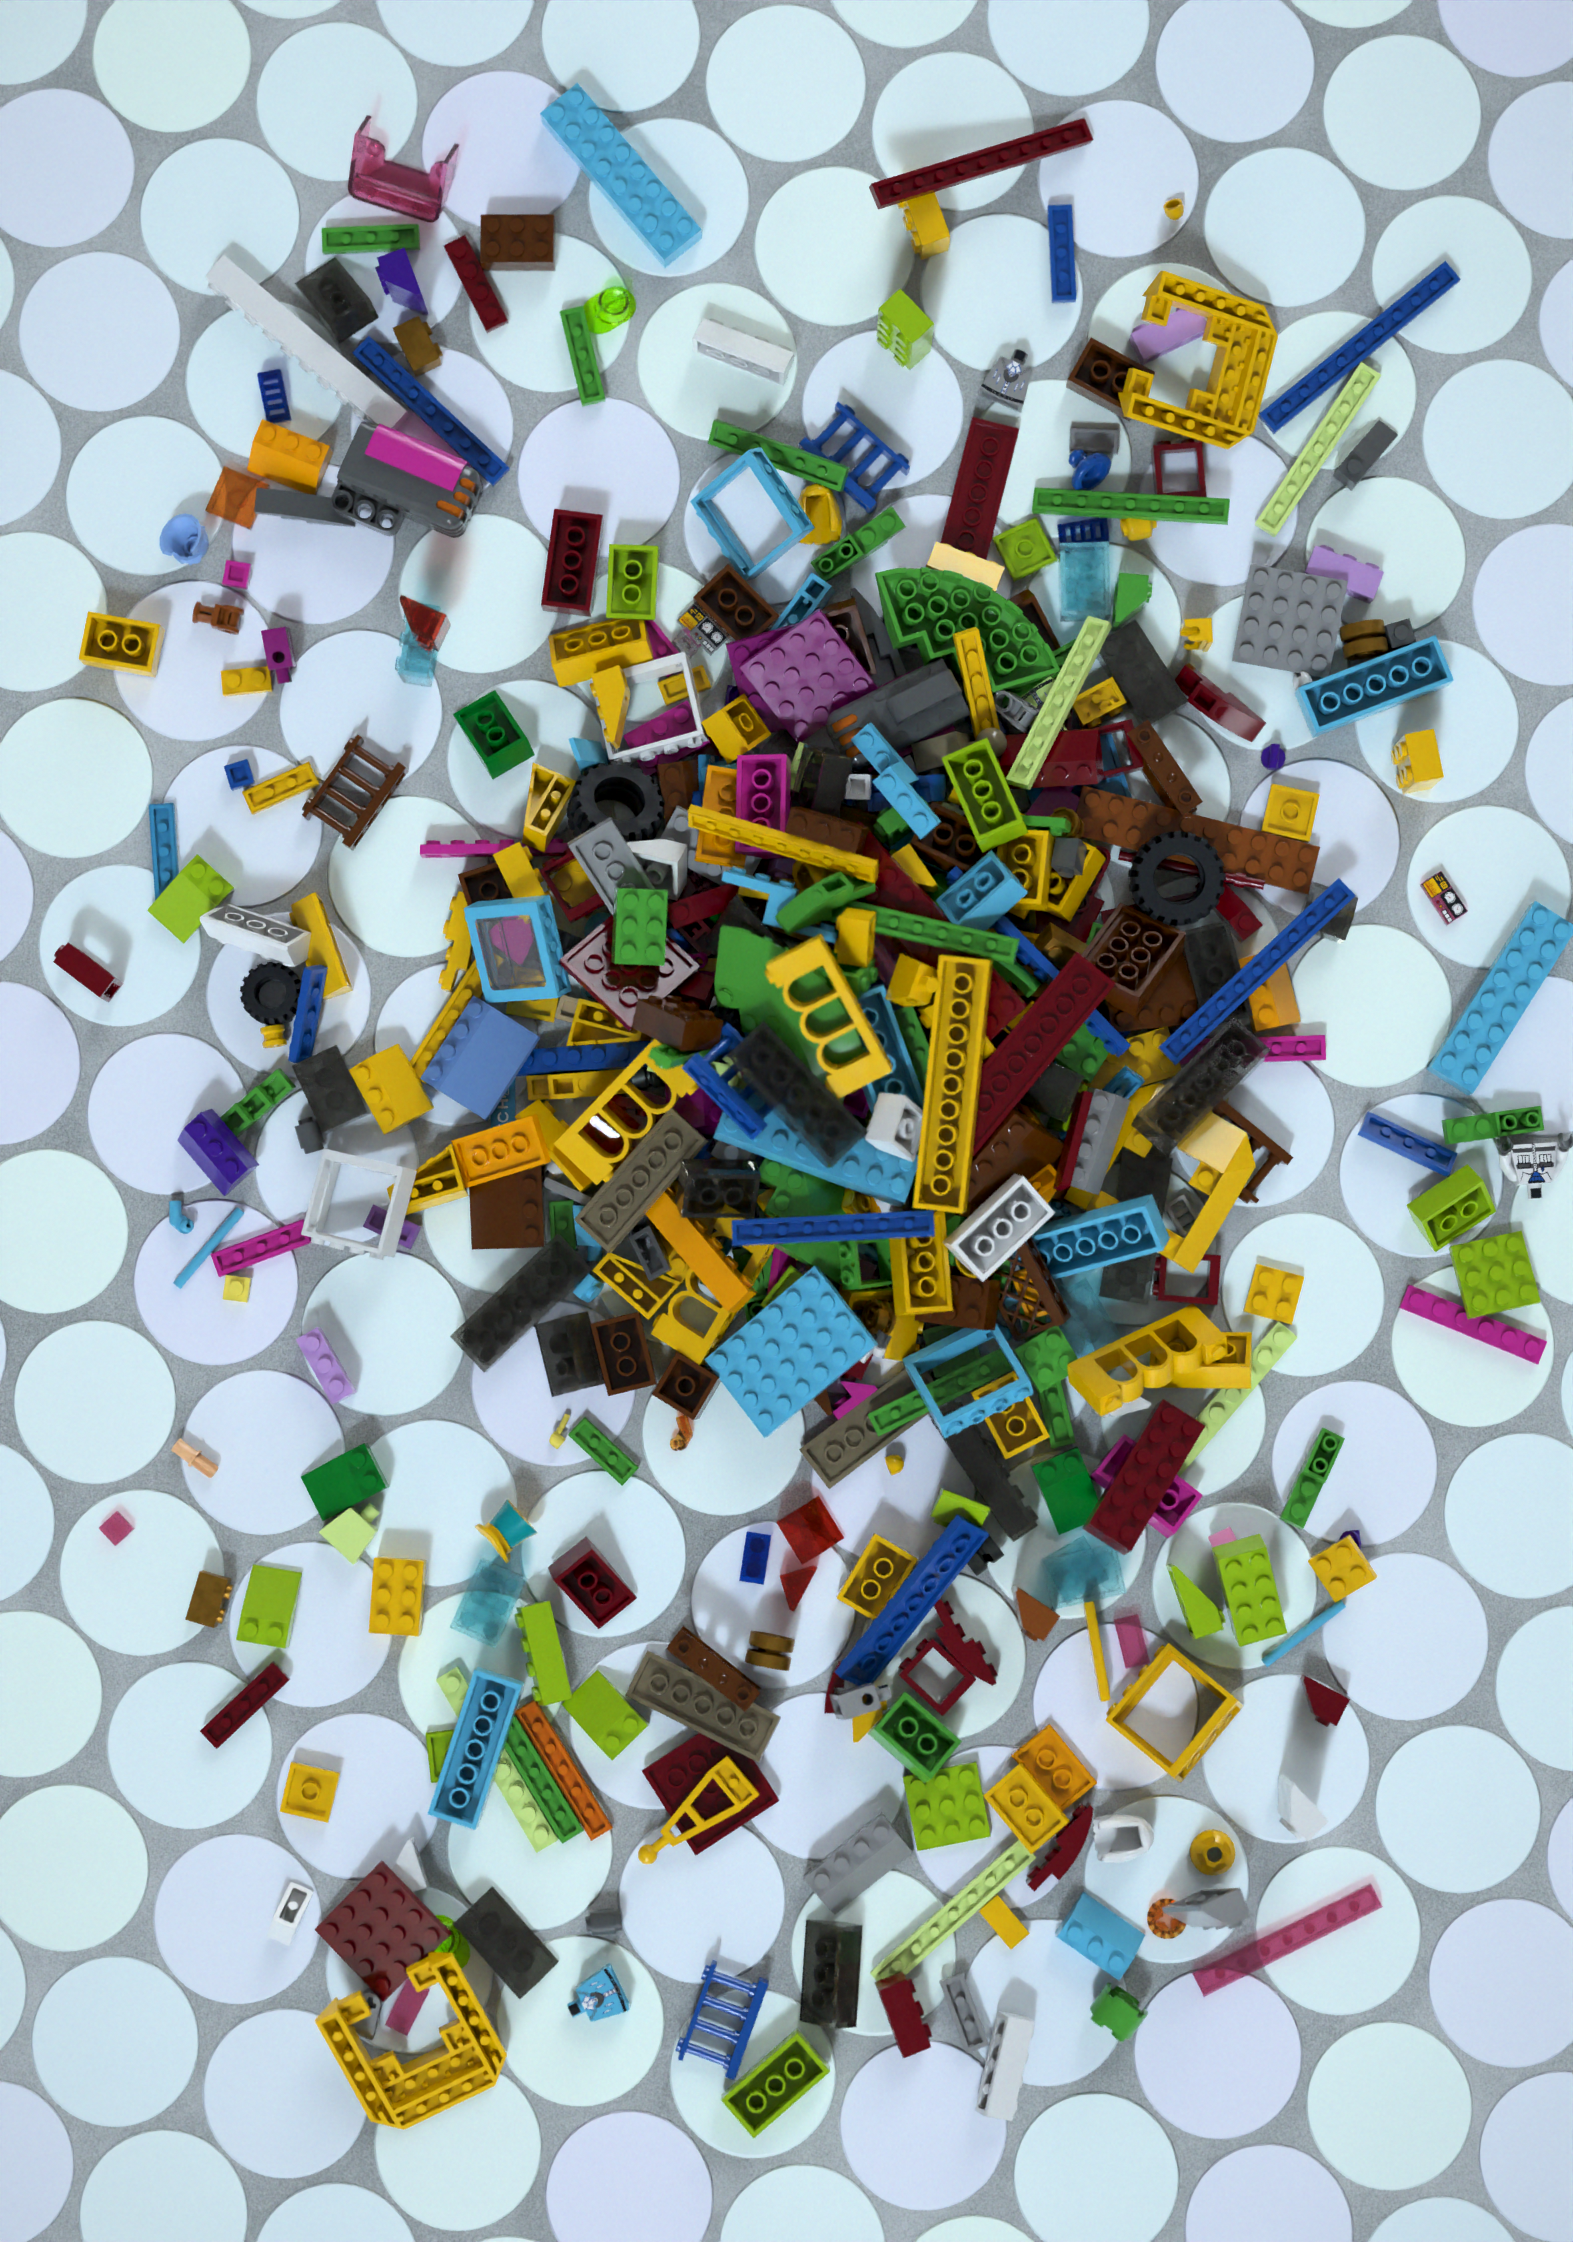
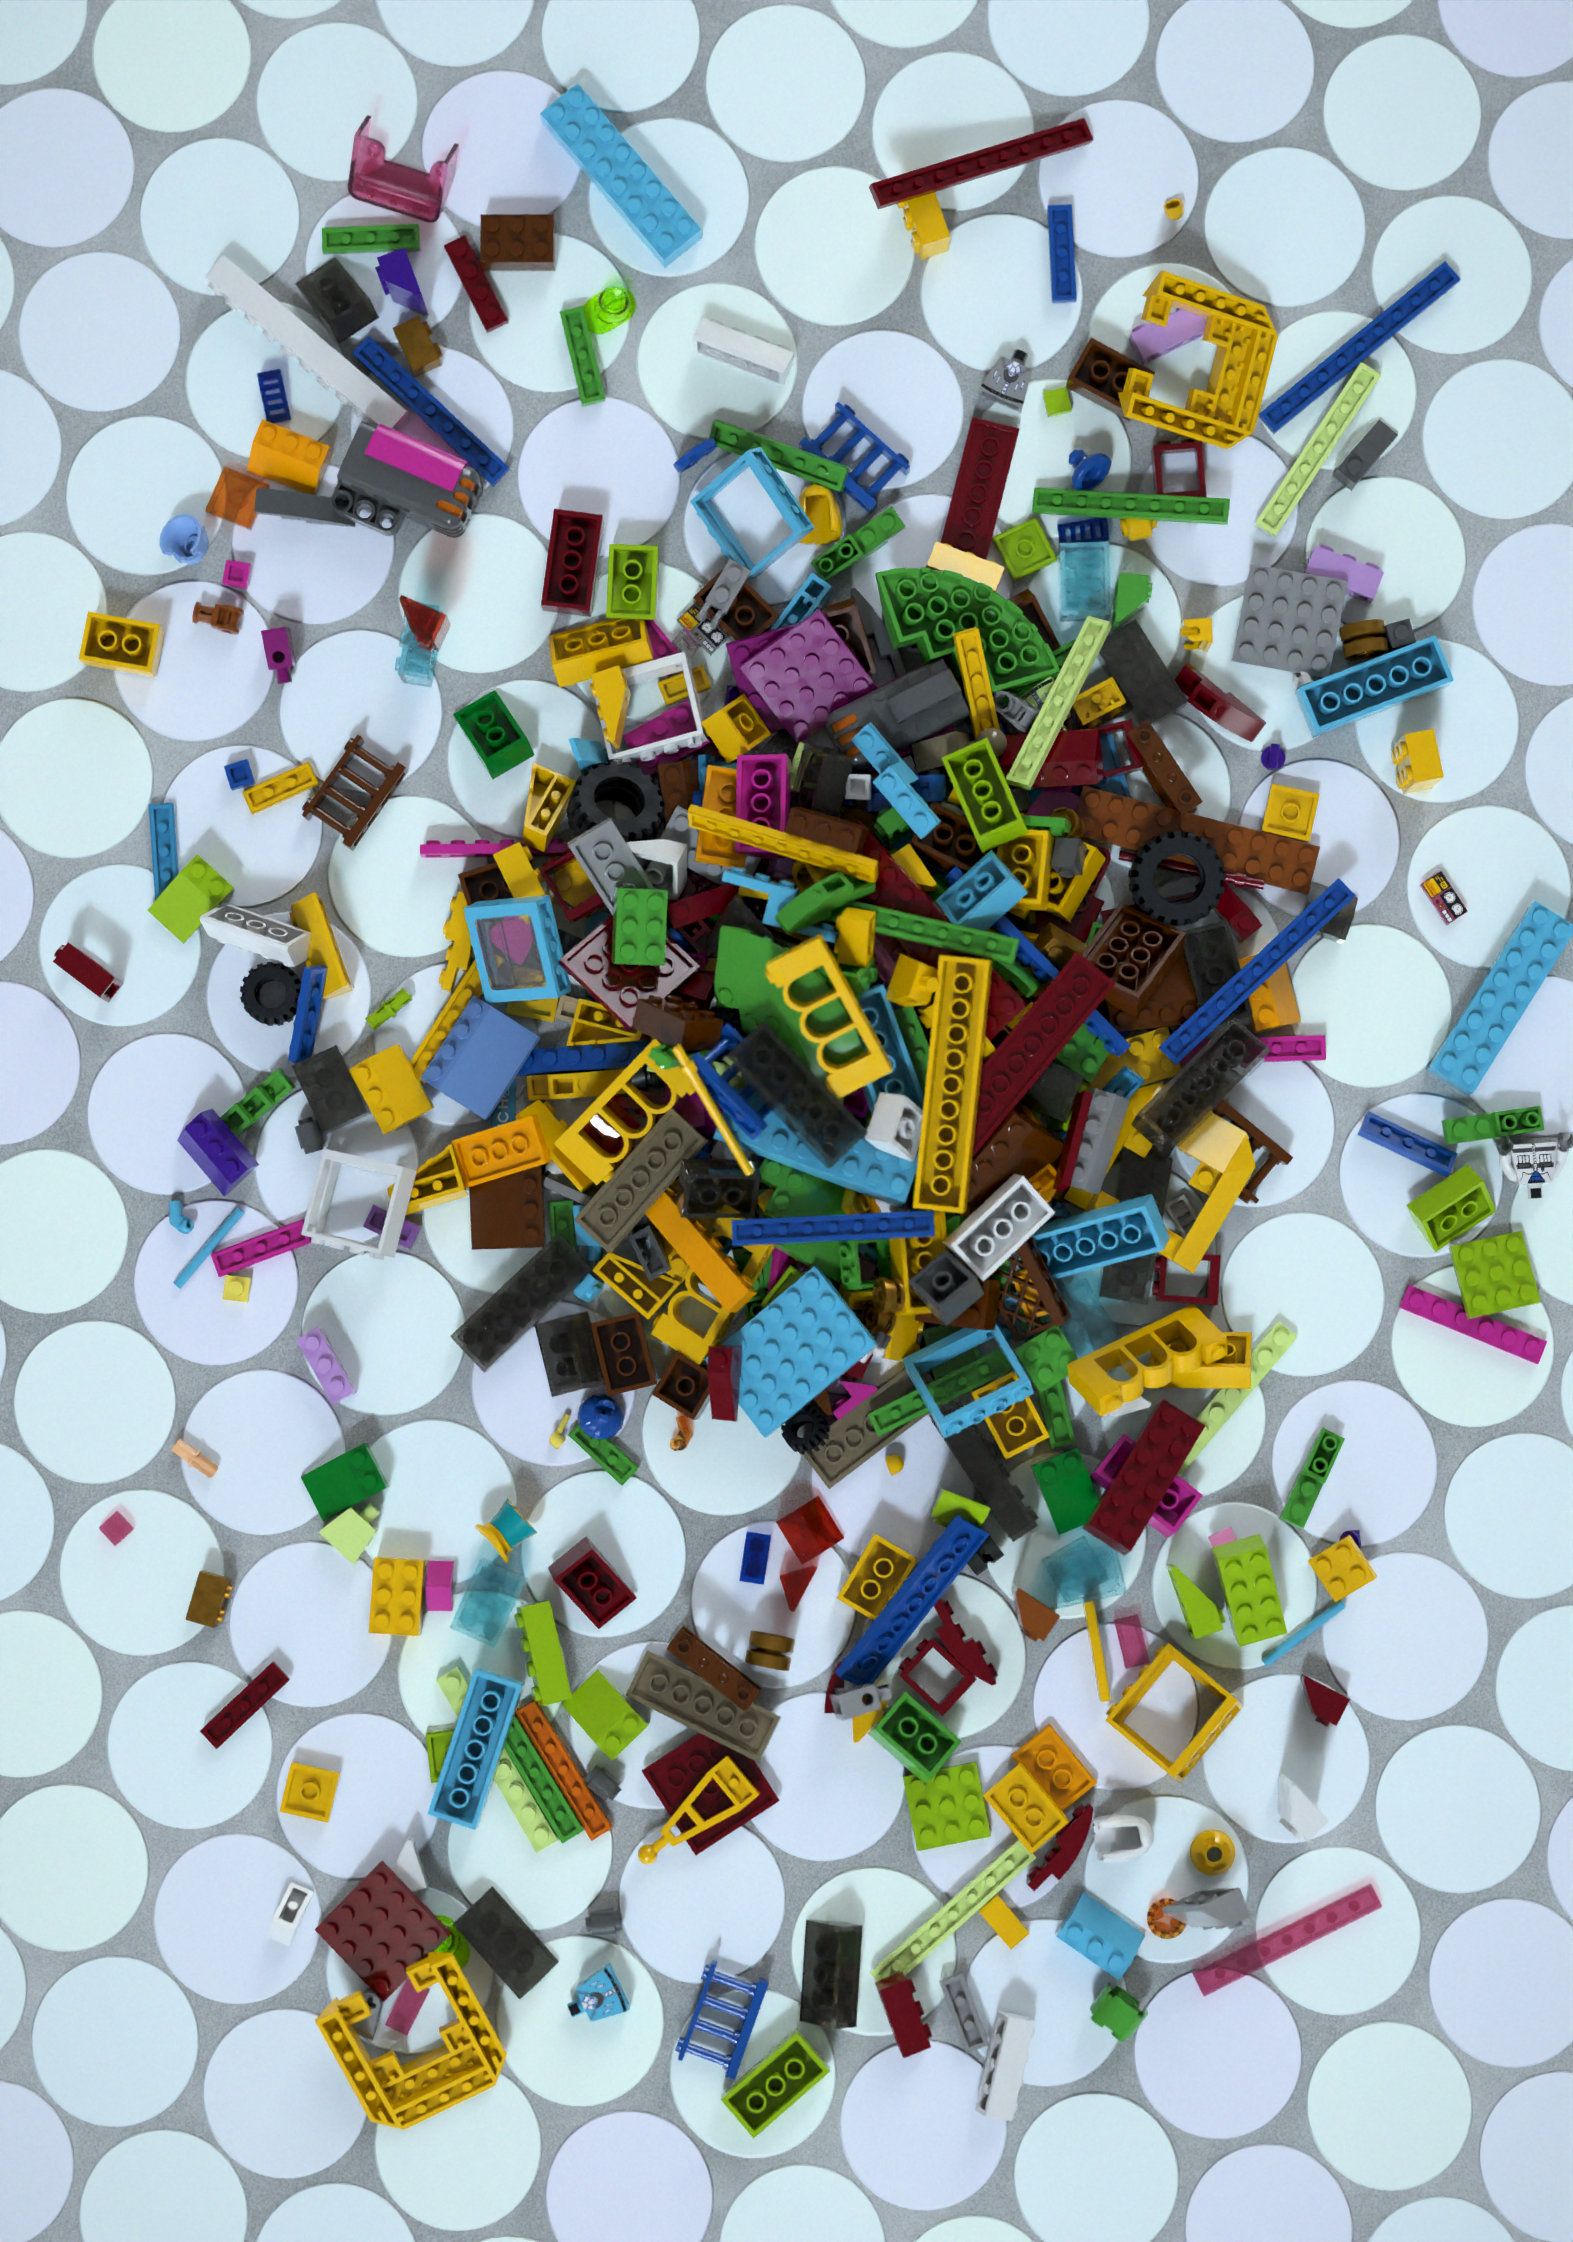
yellow plate [221,666,273,697] -> none
lime slope [236,1564,302,1649] -> none
yellow wheel [260,1024,287,1048] -> none
light grey slope [804,1812,913,1915] -> none
lime brick [876,289,934,370] -> none
light grey tile [1069,427,1119,455] -> none
yellow plate [1243,1264,1304,1325] -> none
none -> lime pin [365,988,413,1030]
none -> dark pink slope [425,1561,454,1611]
none -> blue hair [577,1394,624,1439]
none -> dark grey brick [584,1765,621,1801]
none -> yellow bar [672,1044,754,1176]
none -> blue tile [673,437,717,472]
none -> light grey hinge [697,559,751,629]
none -> dark red slope [707,1344,742,1422]
none -> black tyre [781,1406,830,1455]
none -> pearl gold wheel [873,1277,905,1313]
none -> dark grey slope [908,1250,984,1326]
none -> lime tile [1042,387,1072,418]

